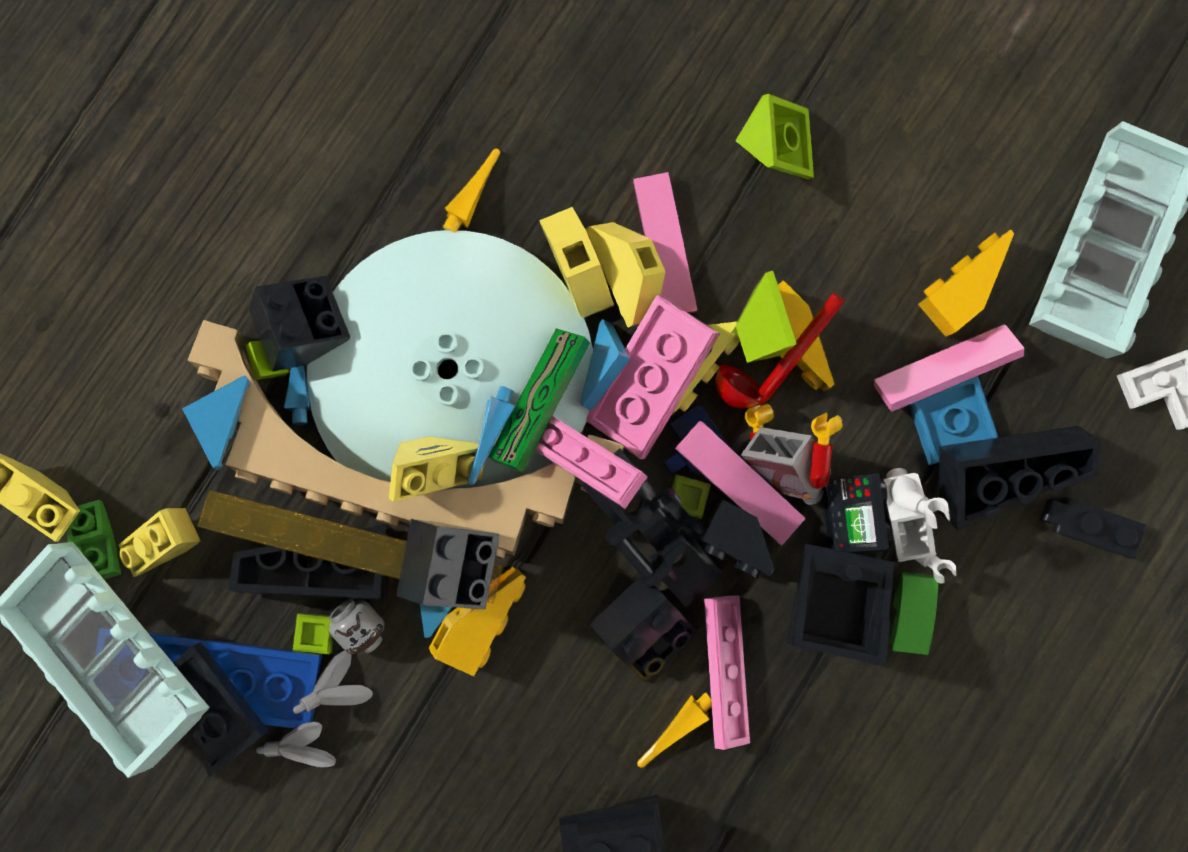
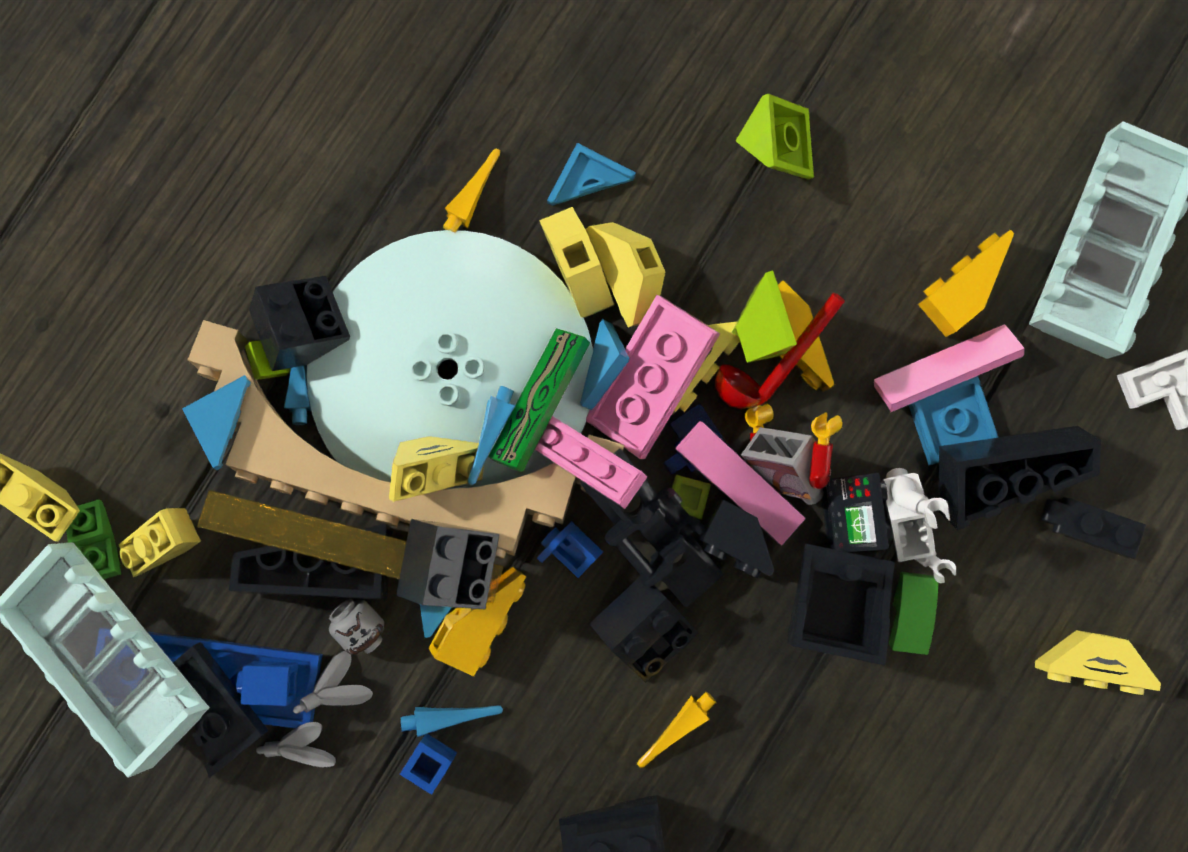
lime tile [293,613,334,654] -> none
bright pink tile [633,172,697,314] -> none
bright pink tile [704,595,750,750] -> none
none -> blue brick [236,661,298,706]
none -> blue brick [400,734,457,795]
none -> dark azure piece [401,705,503,737]
none -> blue bracket [537,521,603,578]
none -> dark azure tile [547,143,636,206]
none -> light yellow slope [1035,630,1161,695]

